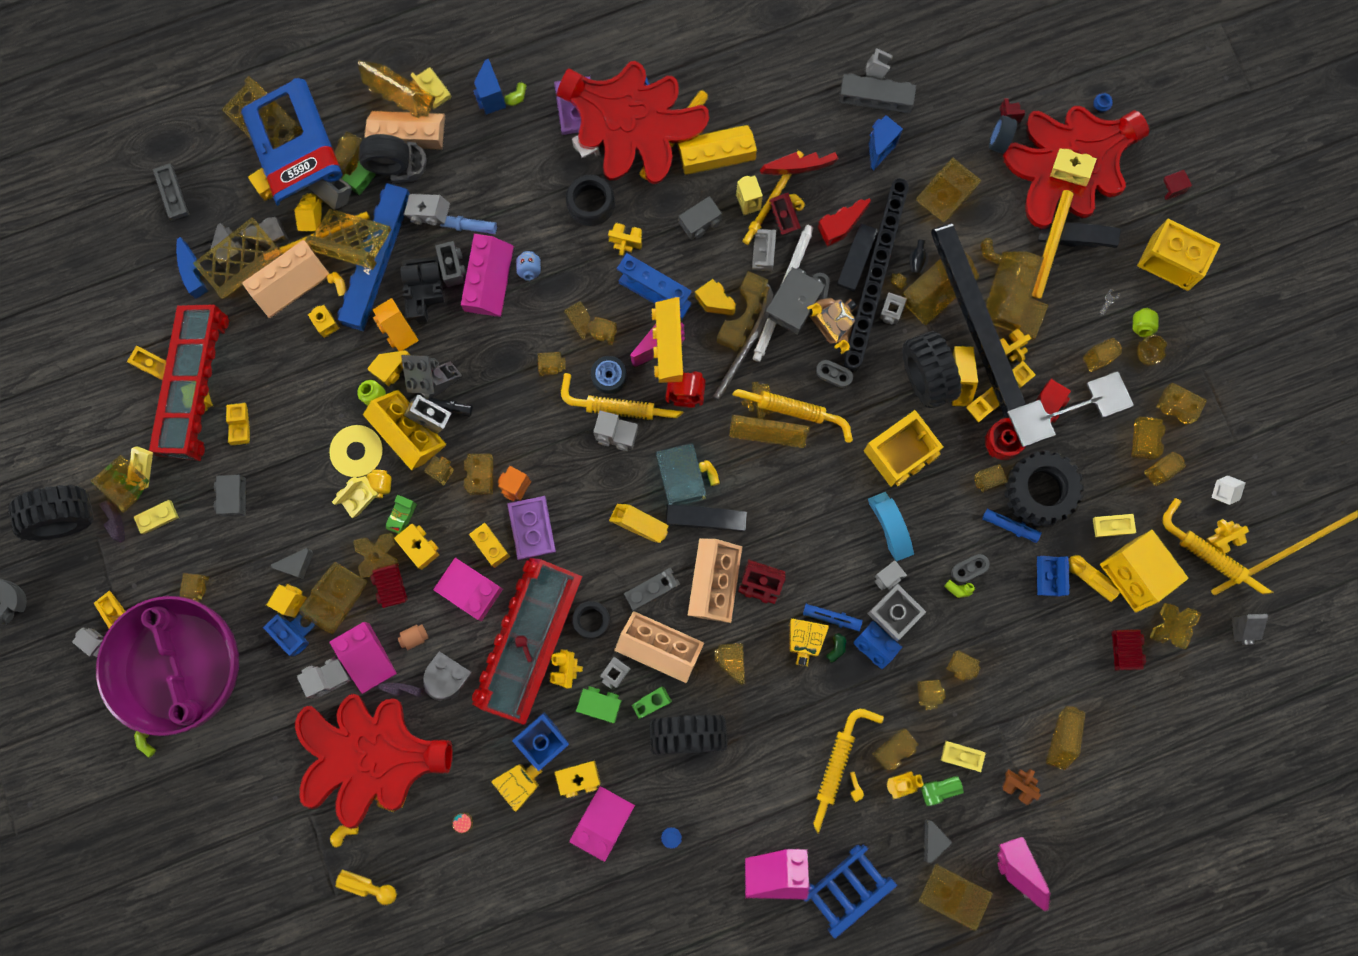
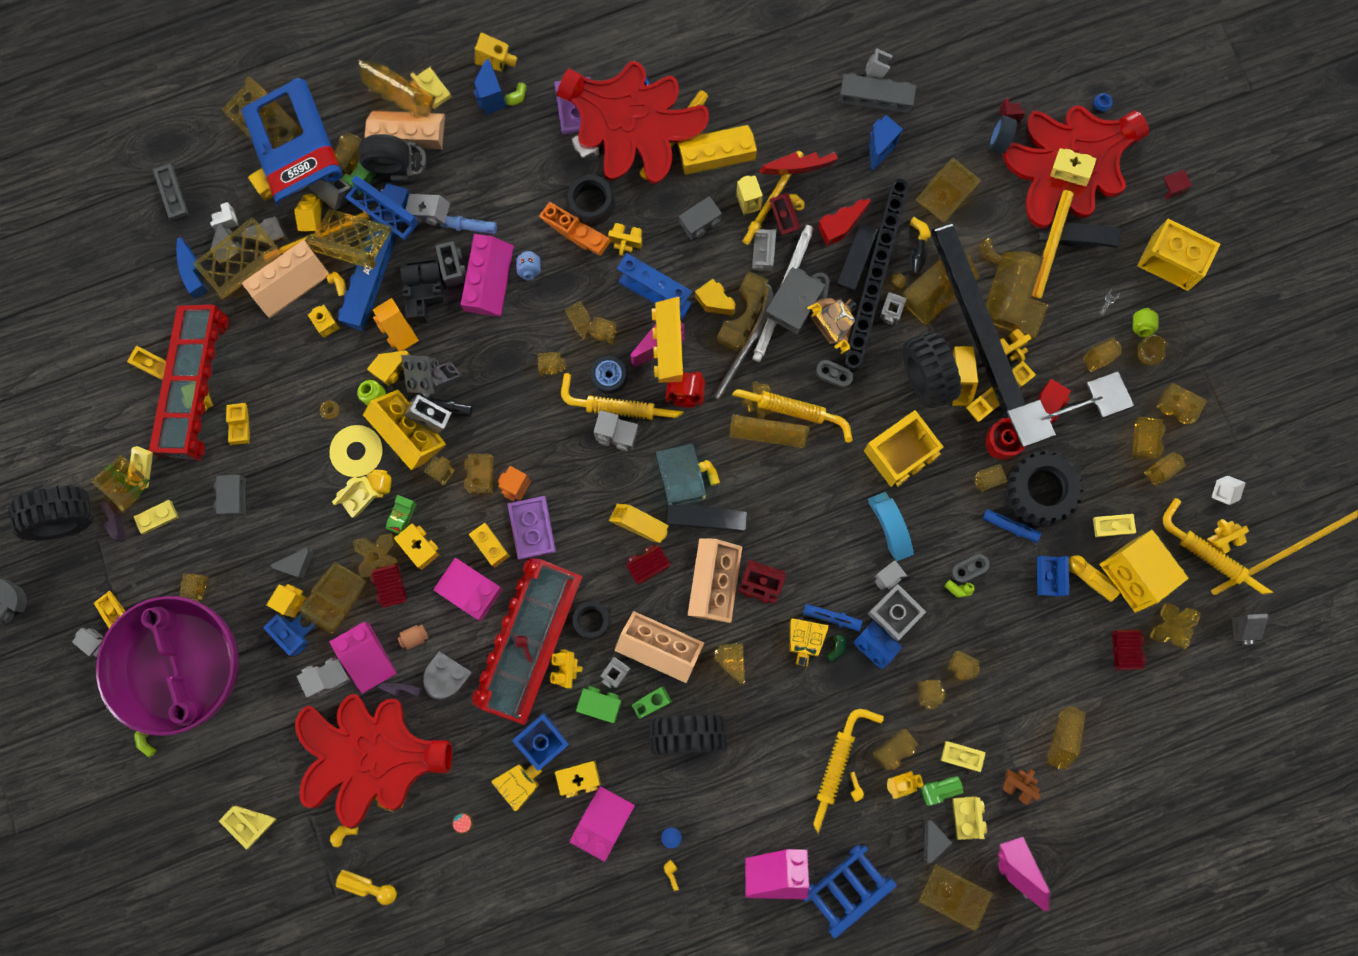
dark grey plate [624,567,680,611] -> none
none -> white panel [211,202,238,231]
none -> light yellow wing [219,806,276,849]
none -> clear yellow plate [320,400,339,419]
none -> blue fence [345,175,419,241]
none -> yellow torso [475,33,518,71]
none -> orange slope [539,202,611,256]
none -> dark red brick [625,544,671,586]
none -> yellow hand [664,860,679,891]
none -> yellow arm [909,217,931,242]
none -> light yellow bracket [952,797,987,840]

